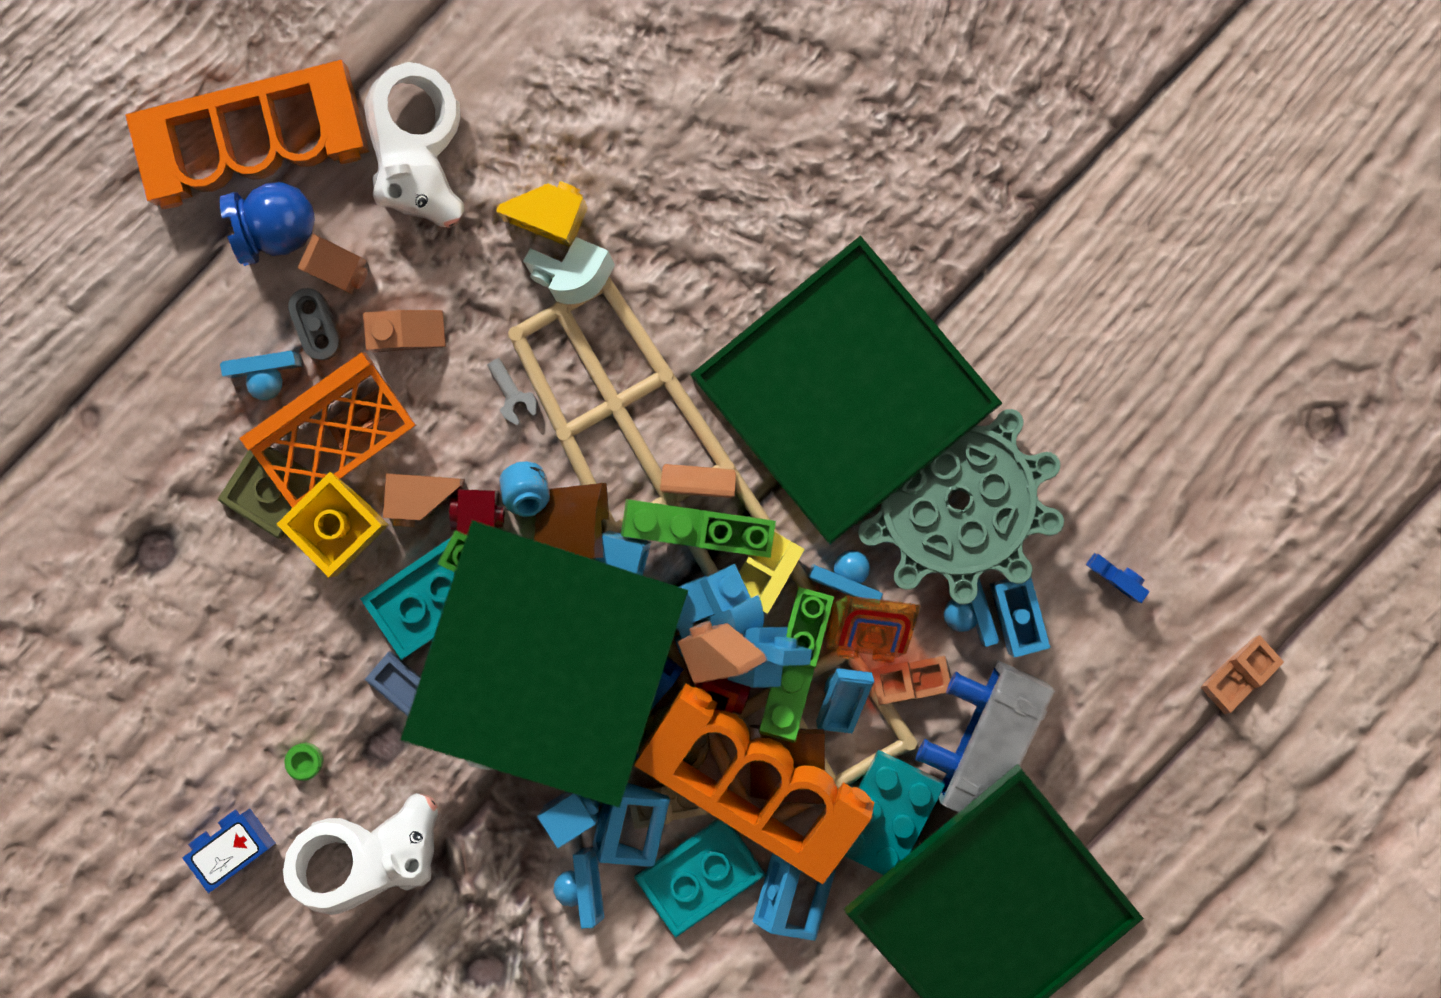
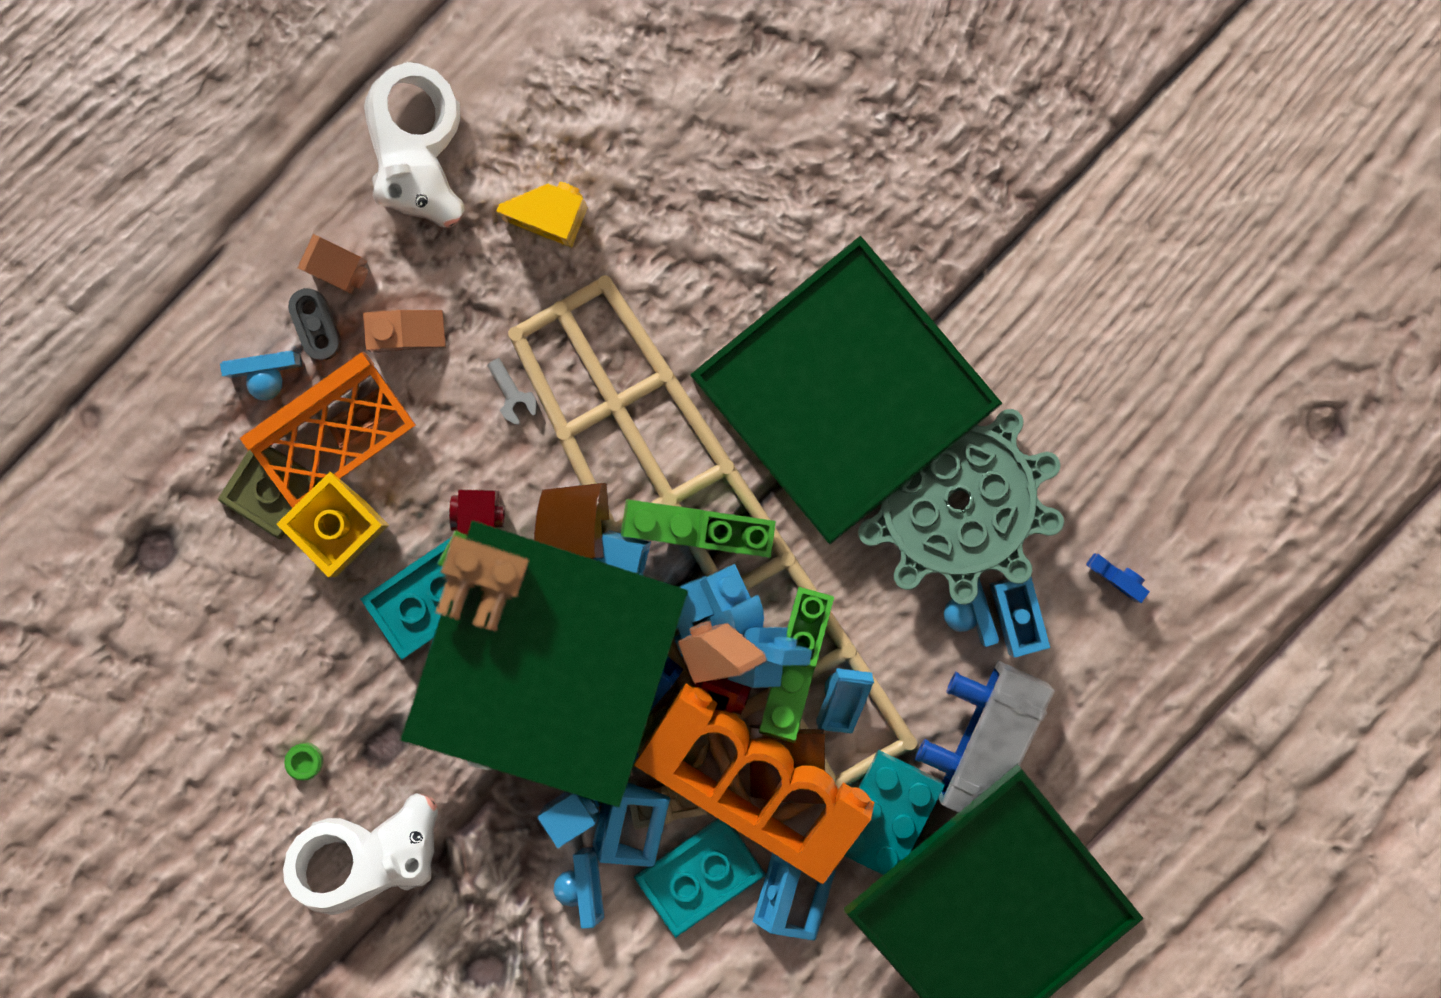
orange fence [125,59,370,209] -> none
brick [182,808,276,894] -> none
blue tile [220,182,315,266] -> none
sand blue tile [365,651,420,716] -> none
nougat slope [383,473,465,527] -> none
dark azure head [499,461,550,517] -> none
light aqua brick [523,237,615,304] -> none
nougat slope [660,464,736,498] -> none
light yellow panel [739,532,805,614] -> none
dark azure tile [808,550,883,606] -> none
clear orange slope [826,596,920,663] -> none
nougat slope [872,655,951,706] -> none
nougat slope [1200,635,1284,714] -> none
none -> medium nougat brick [435,536,528,632]

